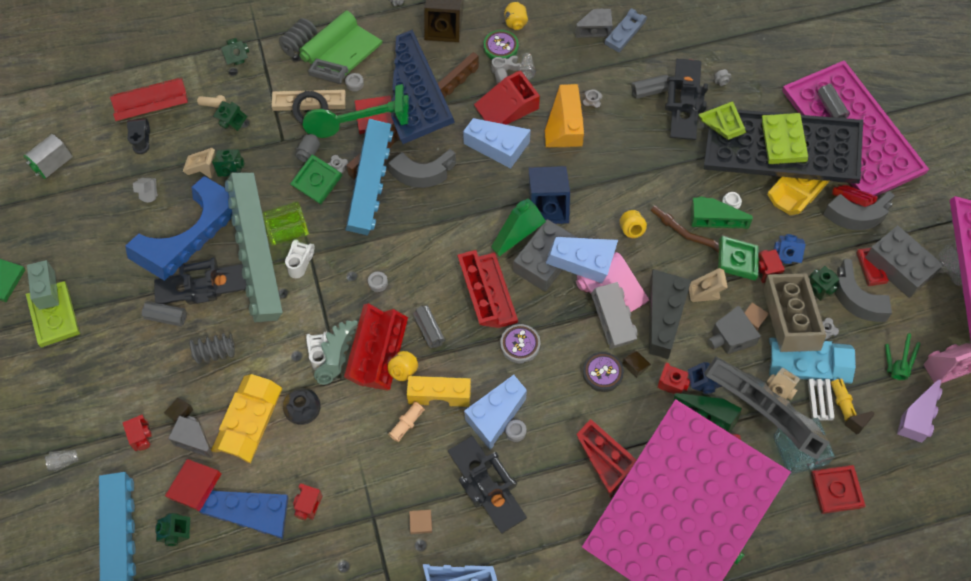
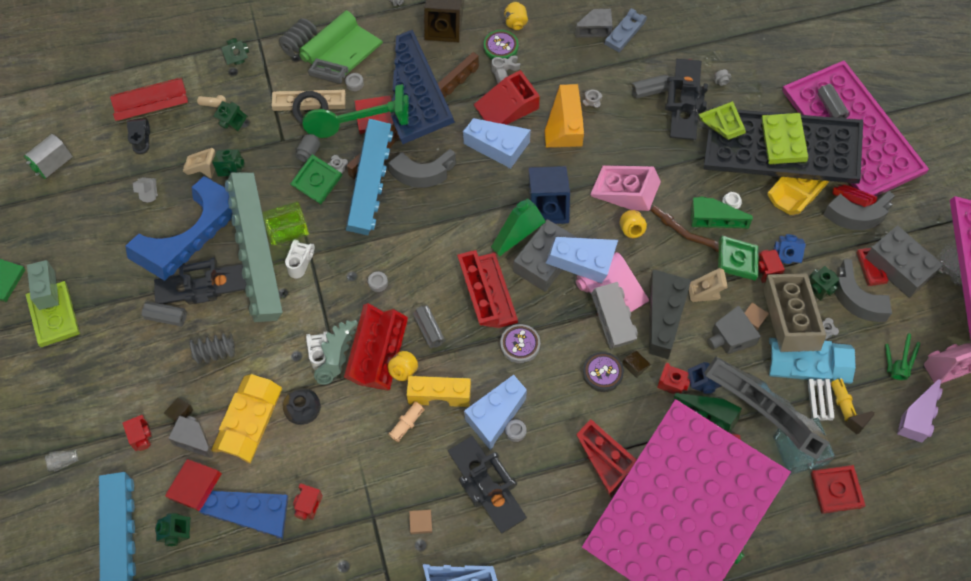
clear cone [518,53,536,80] -> none
tan brick [766,368,800,400] -> none
none -> bright pink slope [591,166,661,211]

